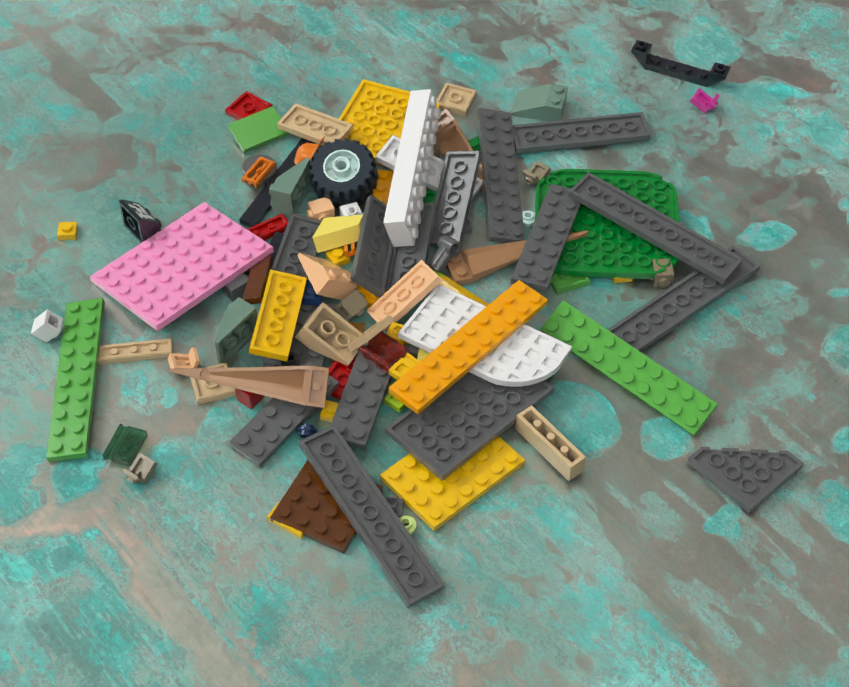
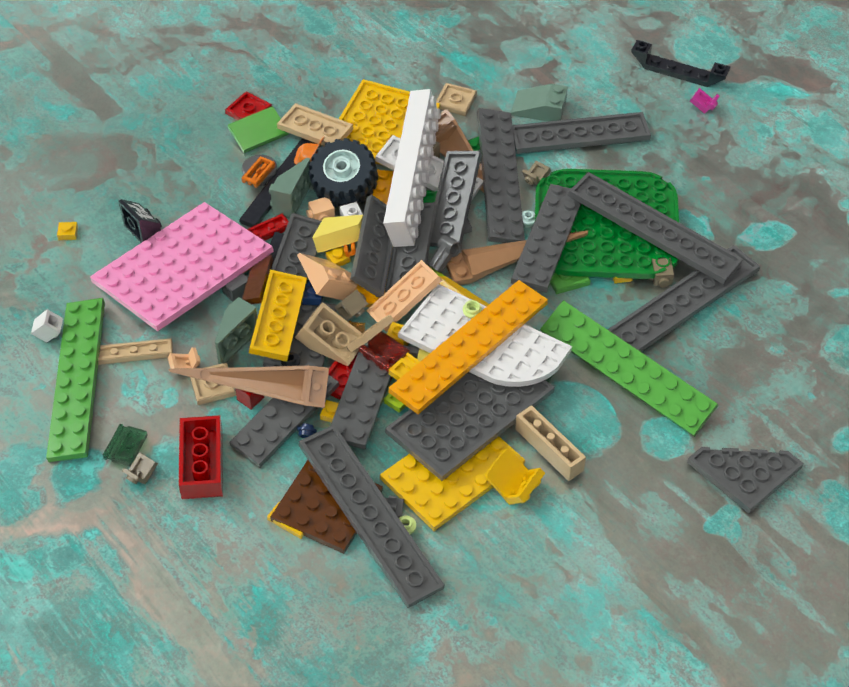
none -> red brick [179,415,223,499]
none -> yellowish green plate [463,300,482,318]
none -> yellow bracket [485,448,545,505]

